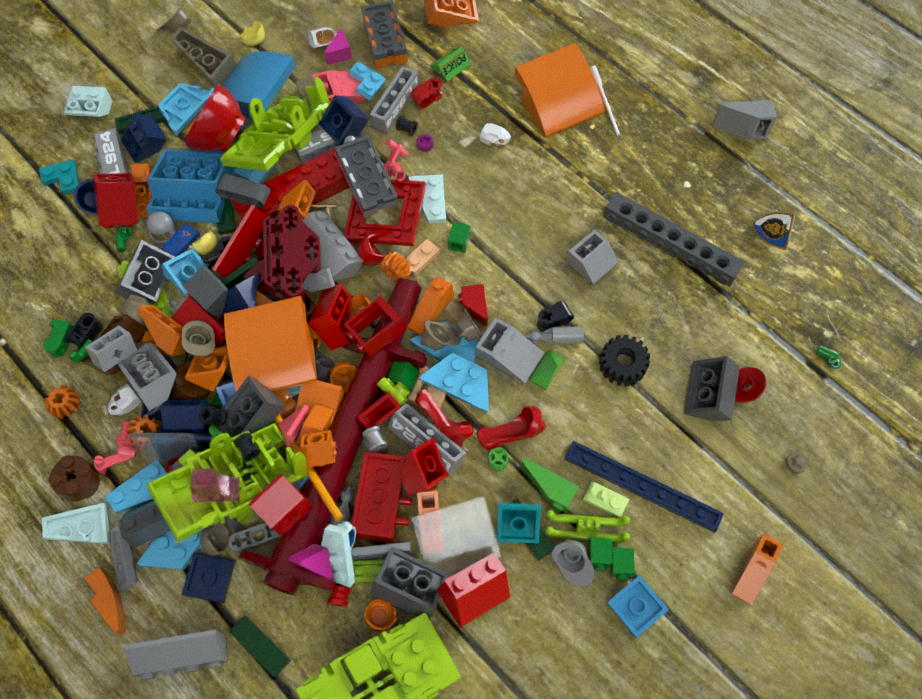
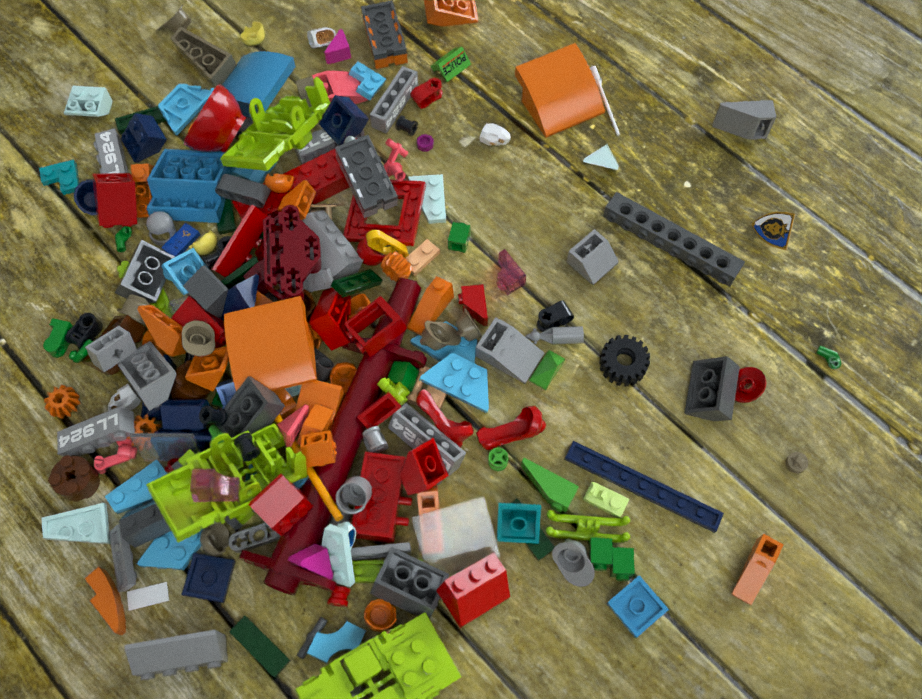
none -> light grey brick [57,407,135,456]
none -> white sticker [127,582,169,611]
none -> orange hair [264,173,294,193]
none -> dark grey piece [297,617,327,659]
none -> medium azure tile [307,621,366,663]
none -> dark green tile [331,269,383,298]
none -> light grey helmet [336,476,372,514]
none -> yellow beam [366,230,409,258]
none -> clear pink arch [496,249,526,295]
none -> light aqua slope [583,144,619,170]

